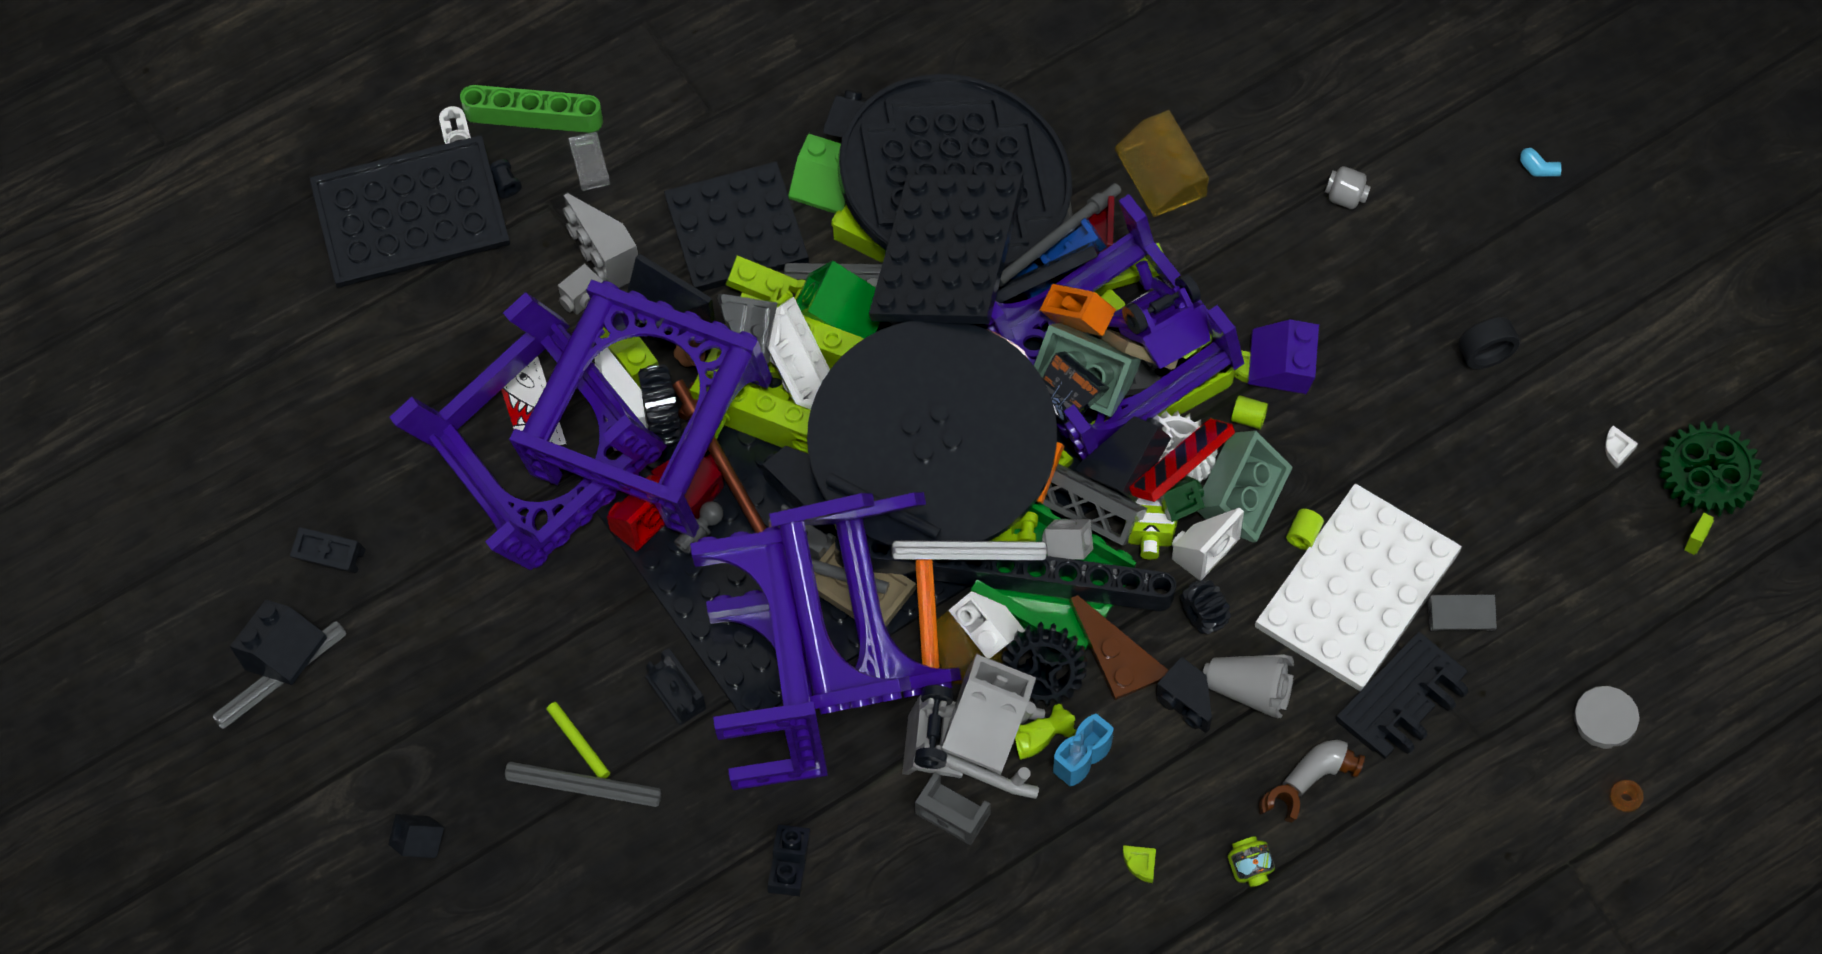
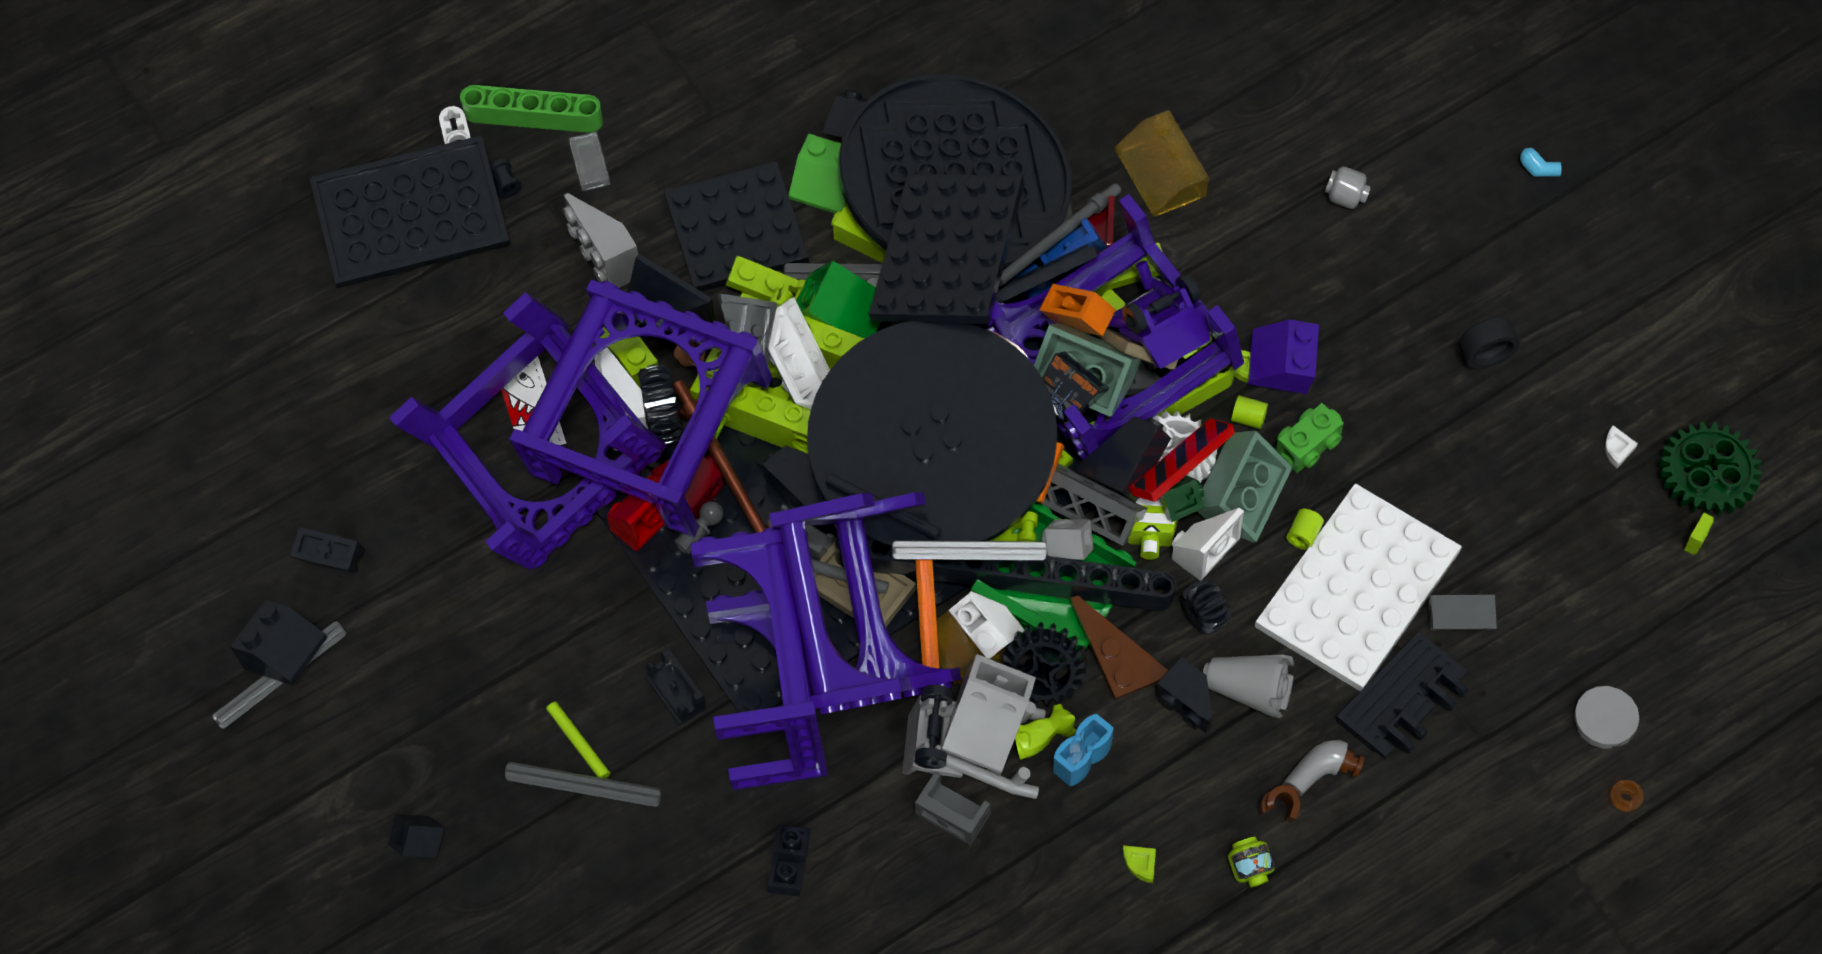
light grey brick [558,263,603,315] -> none
none -> bright green brick [1276,403,1344,473]

